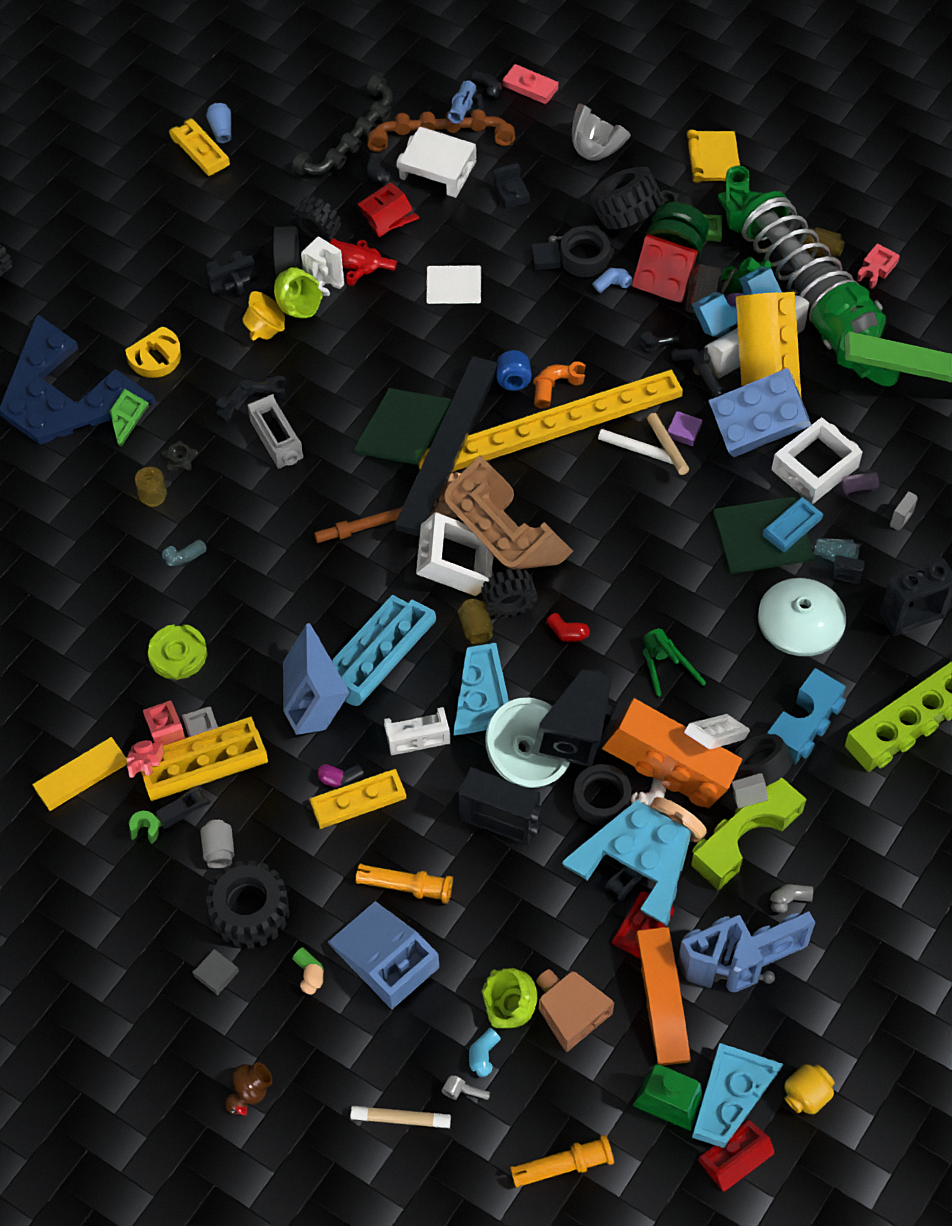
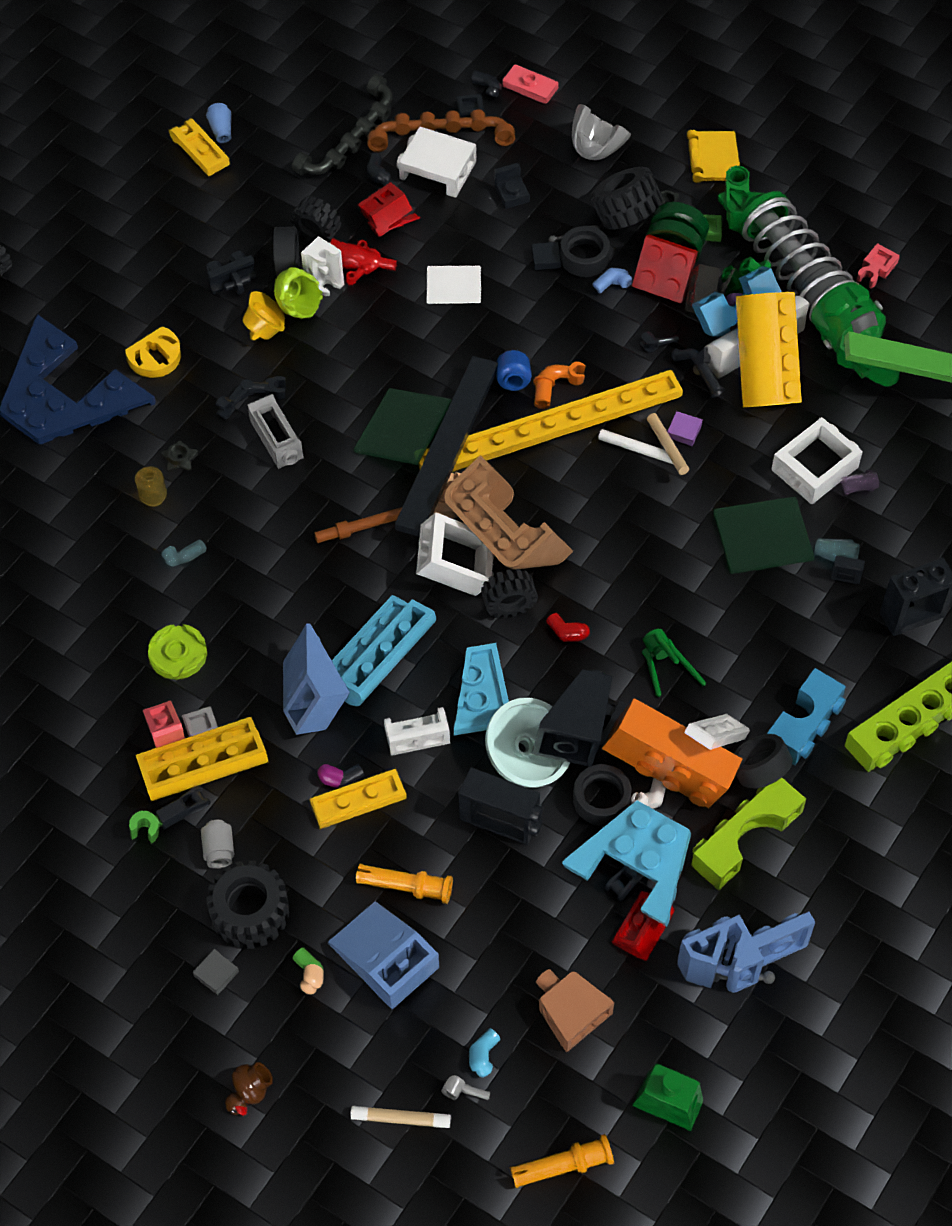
yellow tile [32,737,127,811] -> none
bright green tile [110,389,149,447] -> none
coral plate [126,740,164,778] -> none
medium blue pin [448,81,476,124] -> none
clear yellow brick [458,599,493,644] -> none
lime hair [482,968,537,1028] -> none
orange slope [636,927,690,1066] -> none
light nougat tile [649,797,707,843] -> none
medium azure wing [692,1043,783,1148] -> none
red slope [698,1120,774,1191] -> none
medium blue brick [709,368,812,457] -> none
light grey tile [732,773,768,808] -> none
light aqua dish [758,578,846,656] -> none
dark azure tile [763,497,823,553] -> none
light grey arm [770,884,813,913] -> none
yellow head [785,1064,835,1114] -> none
clear yellow brick [803,227,845,257] -> none
light grey tile [890,491,918,531] -> none

